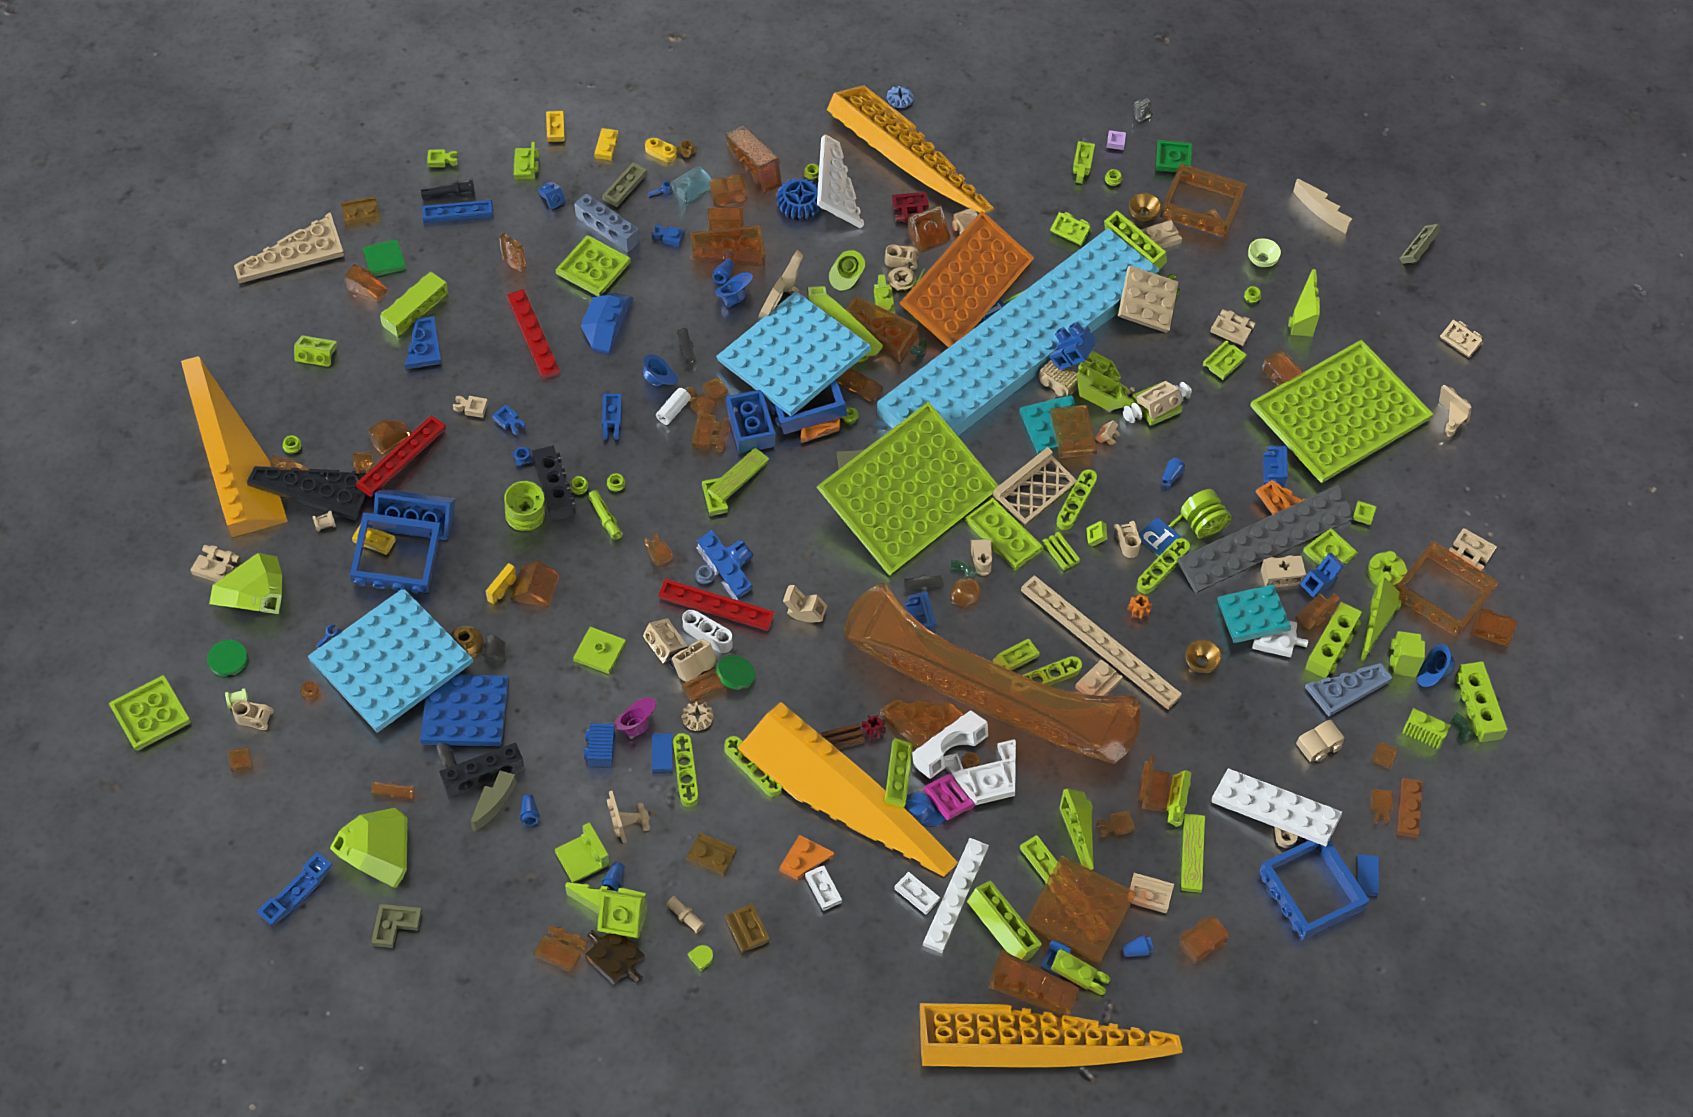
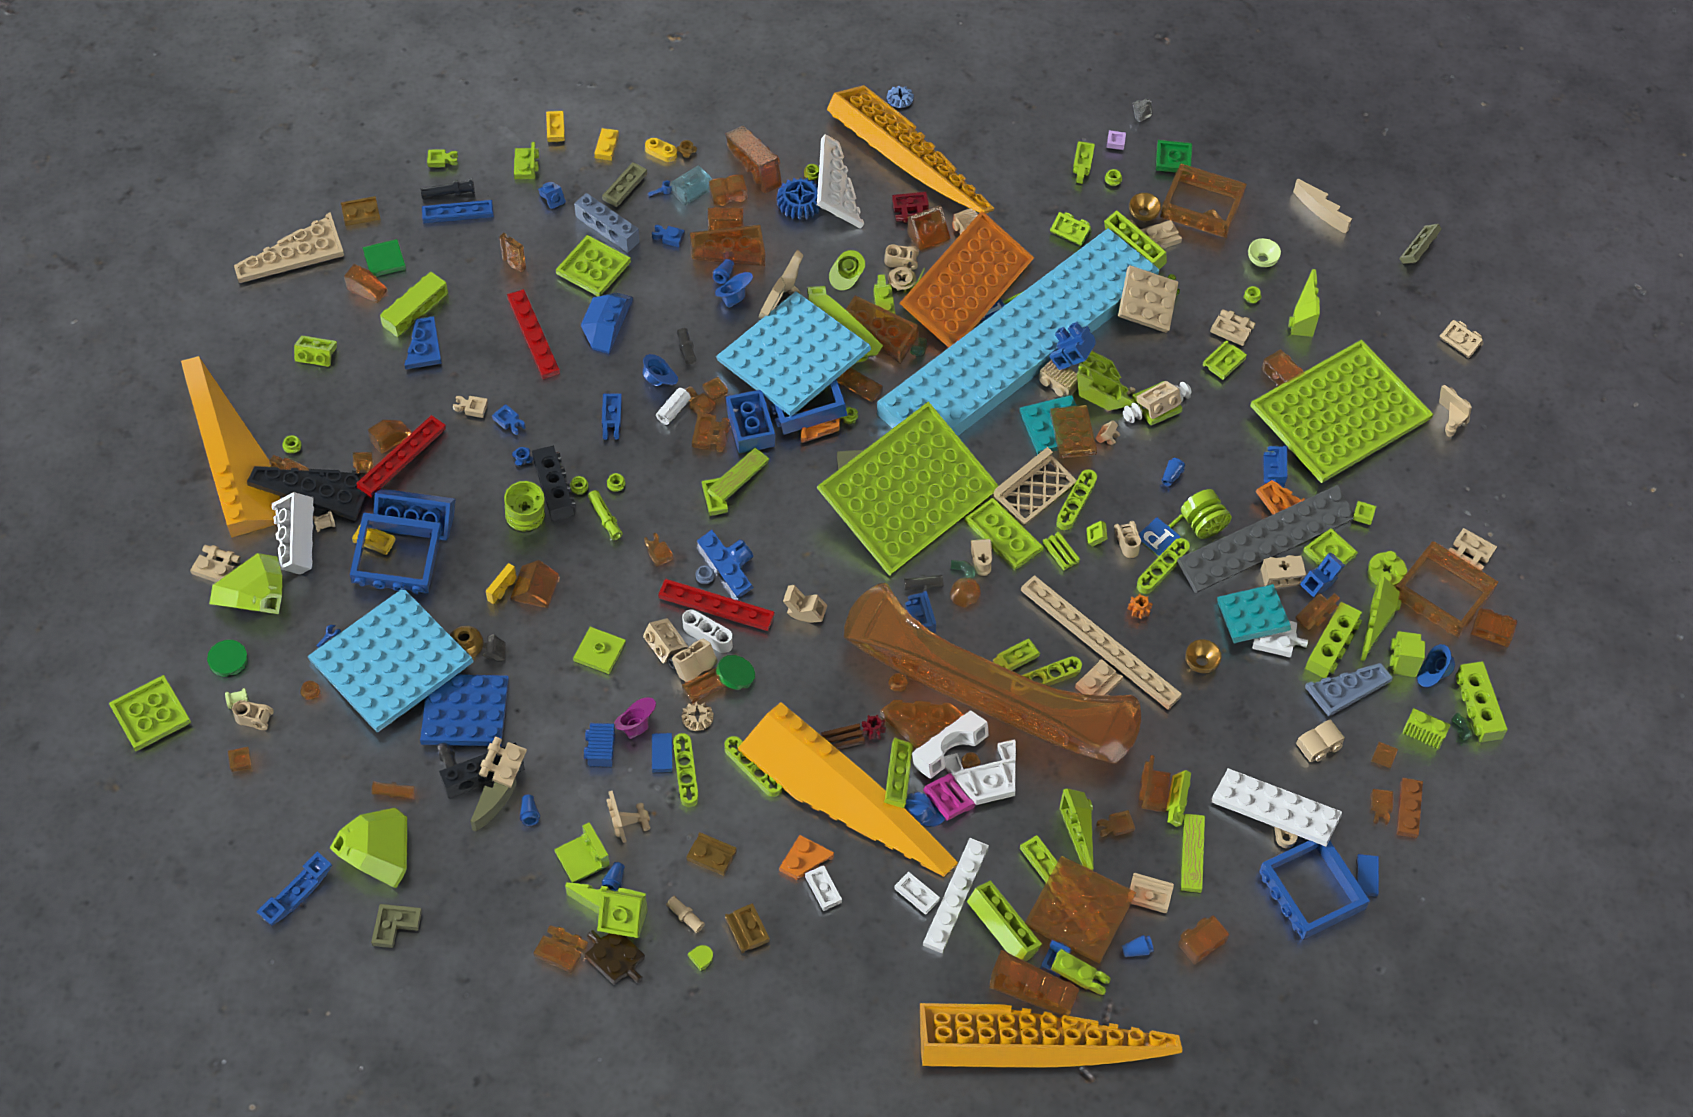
none -> white wedge [272,492,314,574]
none -> tan plate [479,737,527,788]
none -> clear orange plate [888,673,908,692]

